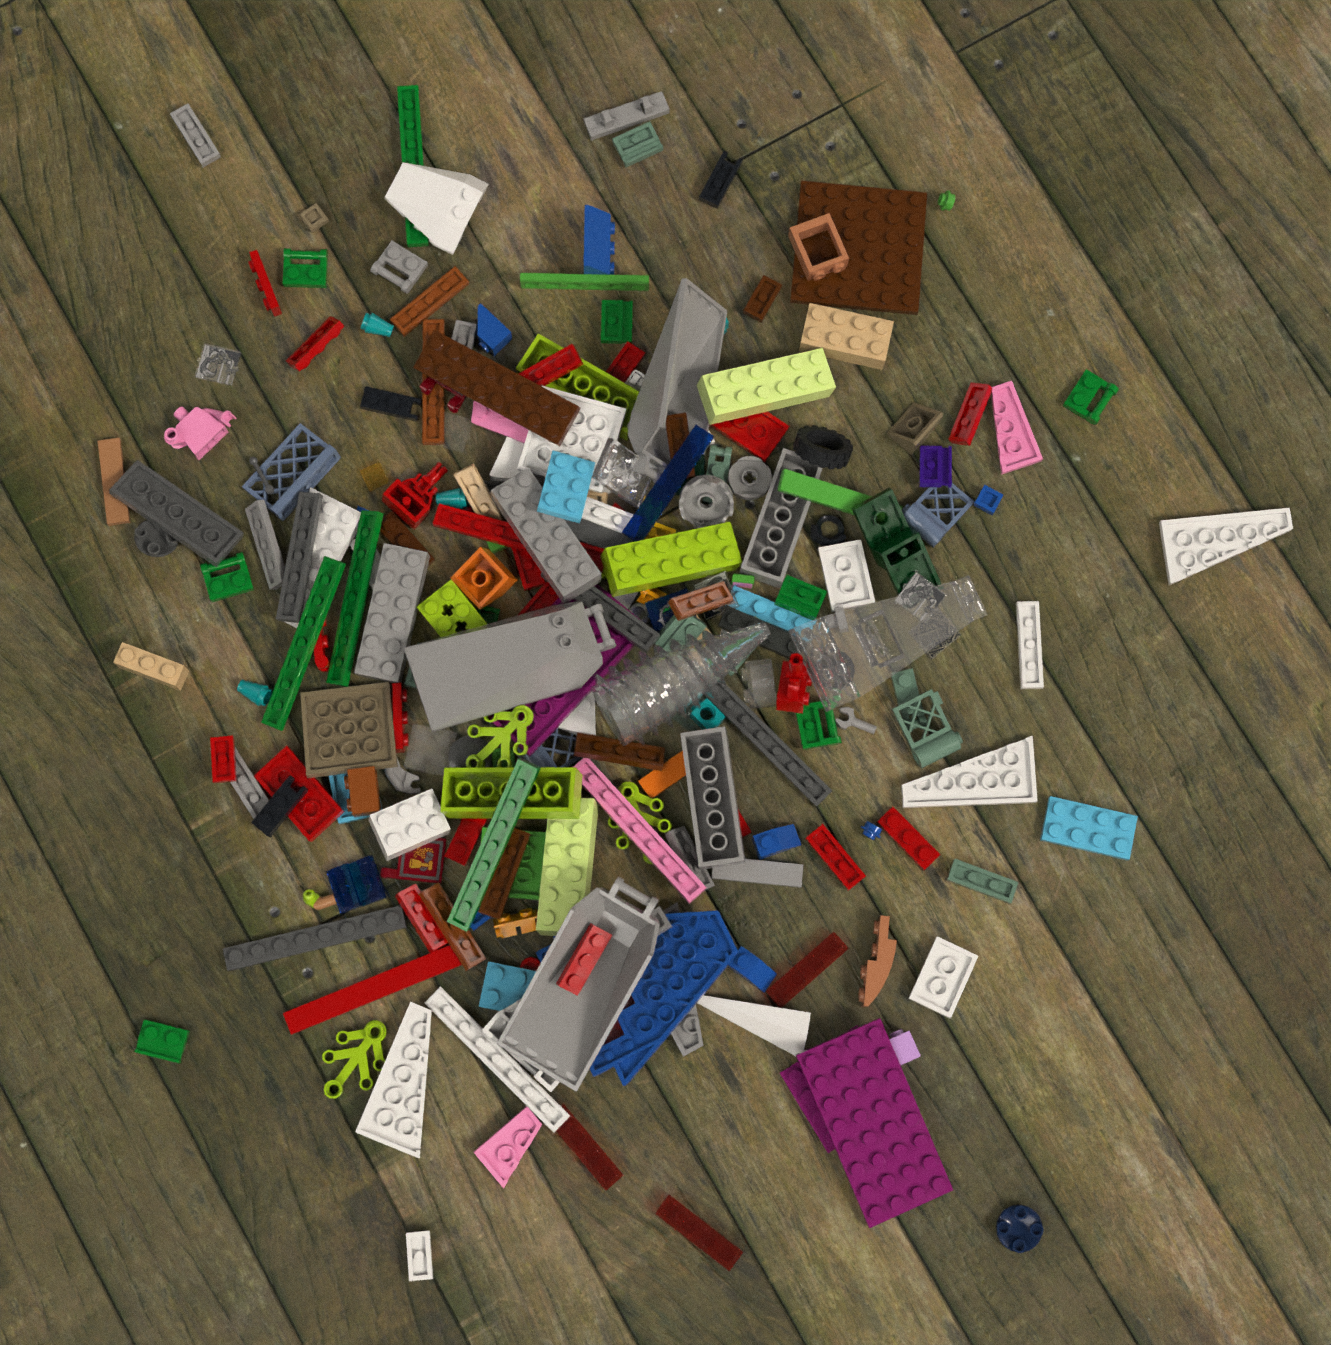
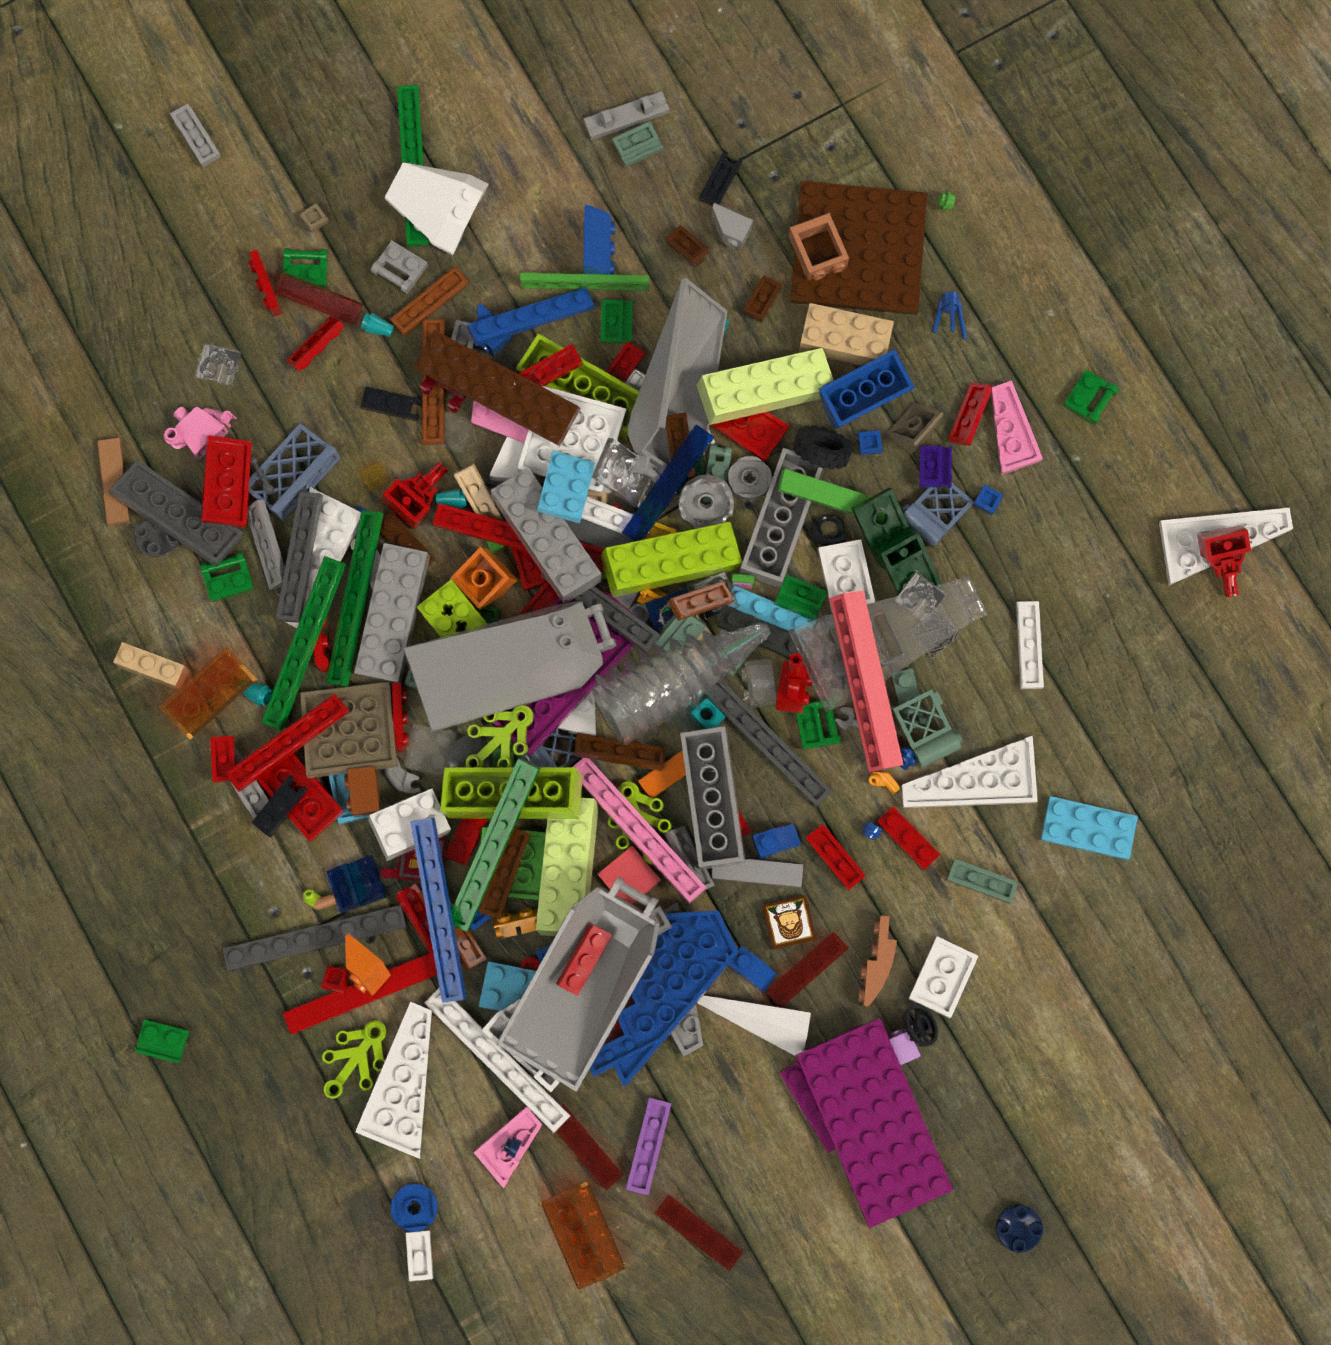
none -> clear orange slope [159,646,258,740]
none -> red plate [201,435,252,528]
none -> red tile [225,694,349,792]
none -> clear red plate [274,272,363,325]
none -> red tile [321,965,351,993]
none -> orange slope [345,933,391,996]
none -> blue plate [391,1184,438,1232]
none -> blue plate [410,817,467,1003]
none -> blue plate [467,287,595,346]
none -> dark blue plate [503,1136,522,1158]
none -> clear orange slope [540,1181,626,1290]
none -> coral tile [597,846,661,905]
none -> medium lavender plate [626,1098,672,1195]
none -> reddish brown hinge [665,225,709,266]
none -> light grey slope [712,203,753,250]
none -> tile [762,895,817,950]
none -> blue slope [818,349,915,430]
none -> coral brick [829,591,903,772]
none -> blue plate [857,430,883,456]
none -> light orange arm [868,772,901,795]
none -> blue plate [900,747,916,770]
none -> black wheel [902,1005,938,1047]
none -> blue plant [932,292,967,340]
none -> red brick [1197,525,1251,597]

